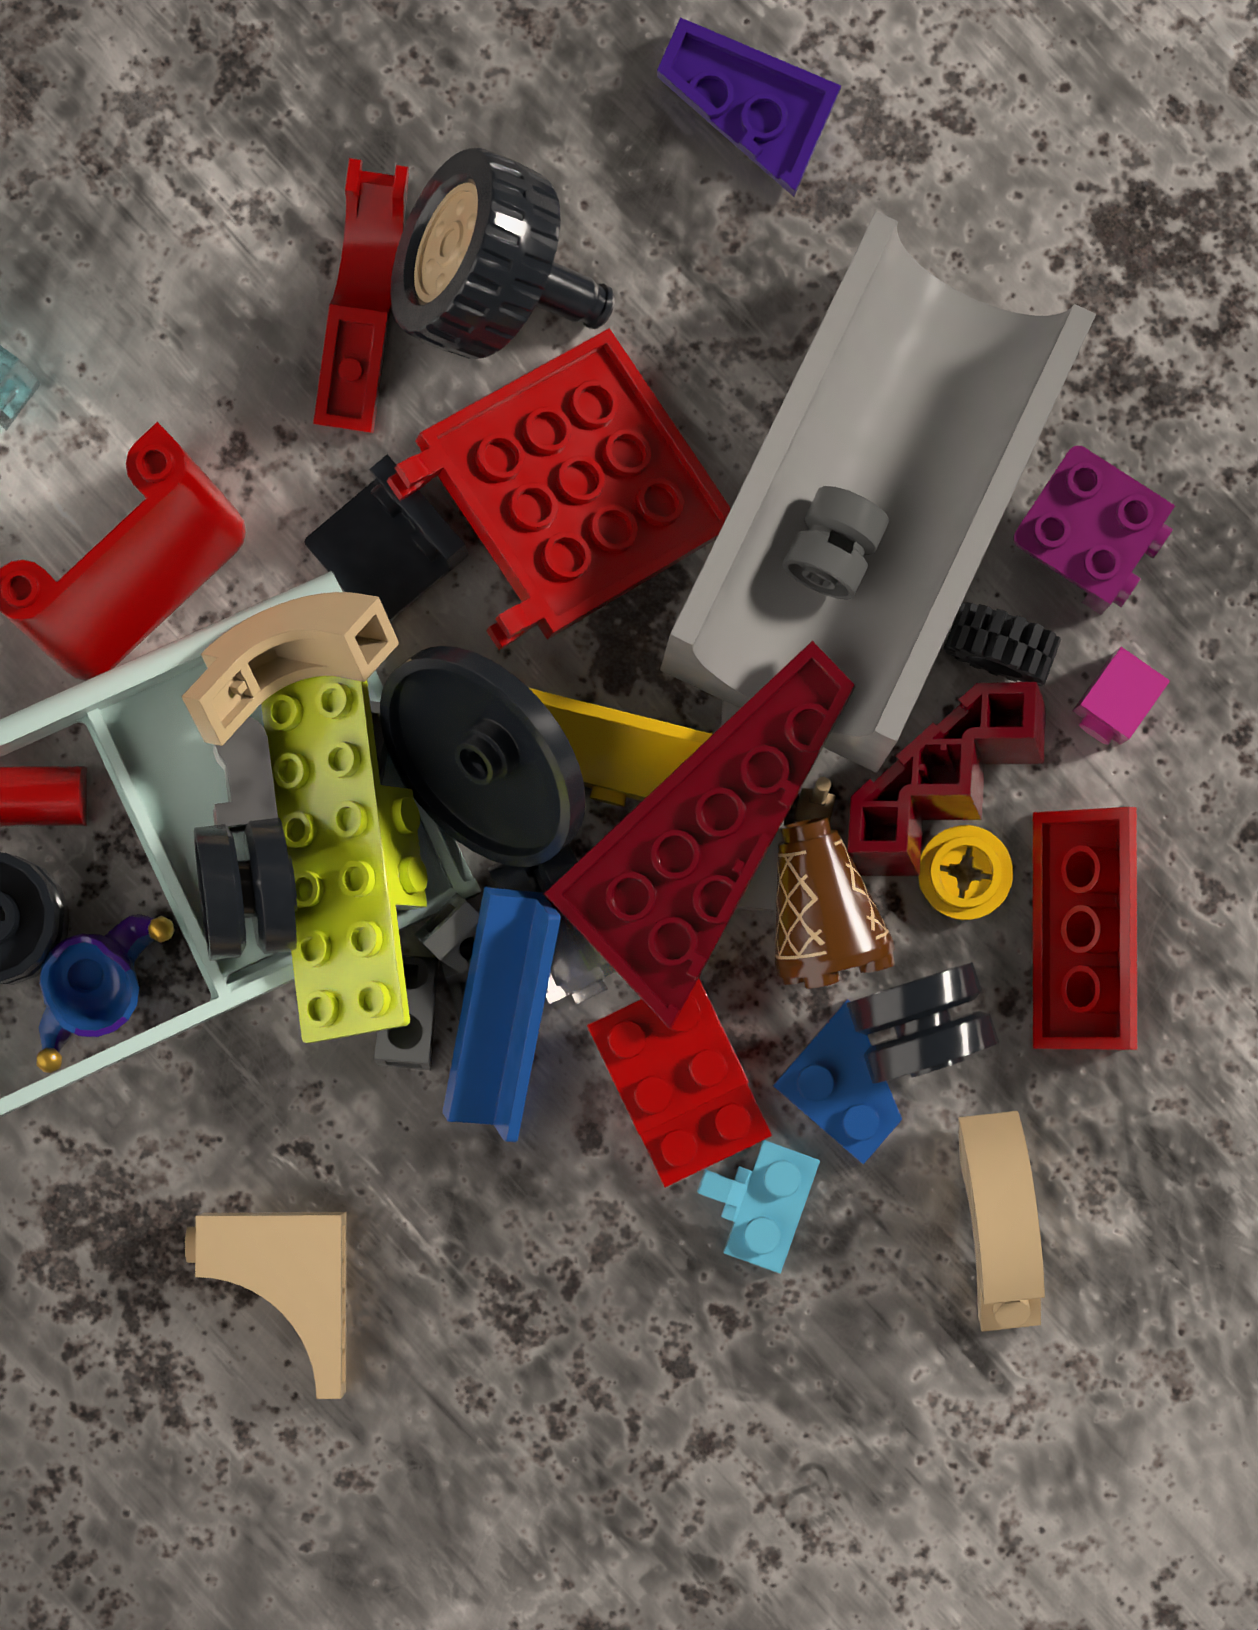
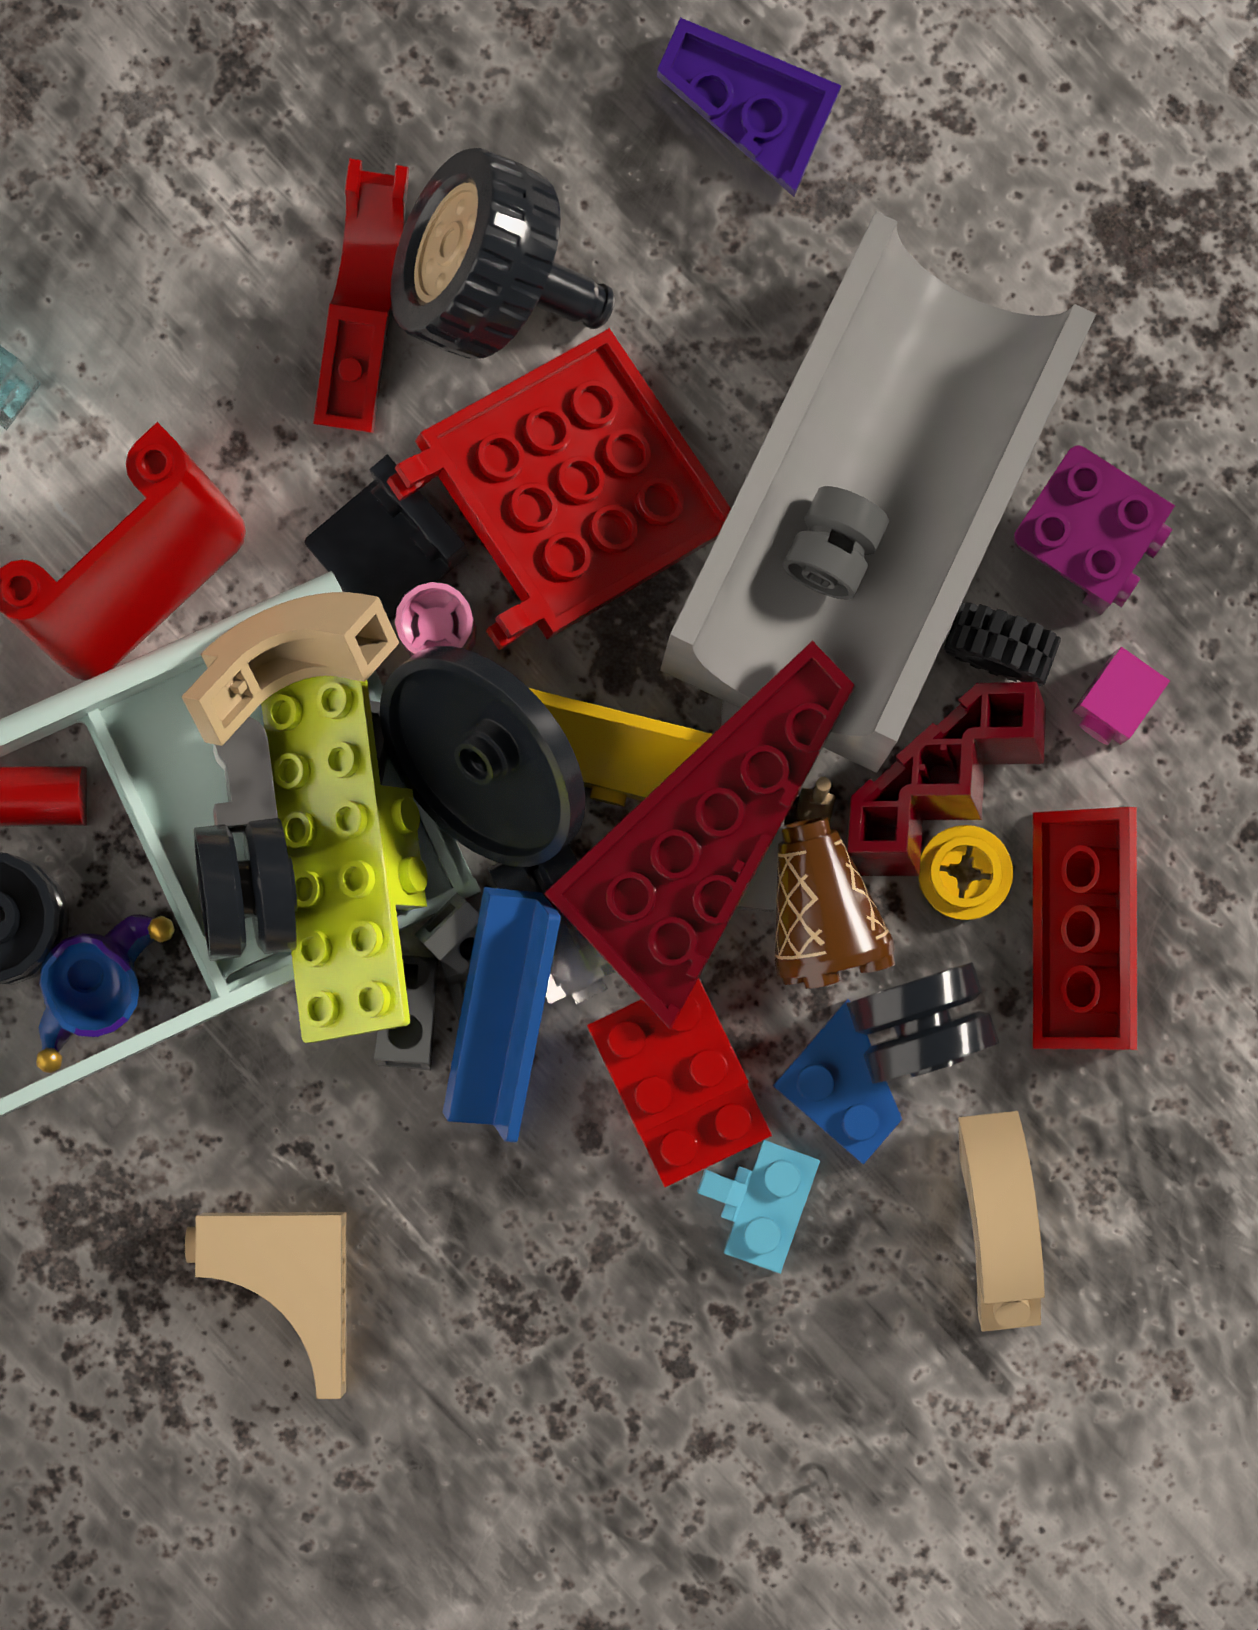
none -> bright pink wheel [395,582,477,656]

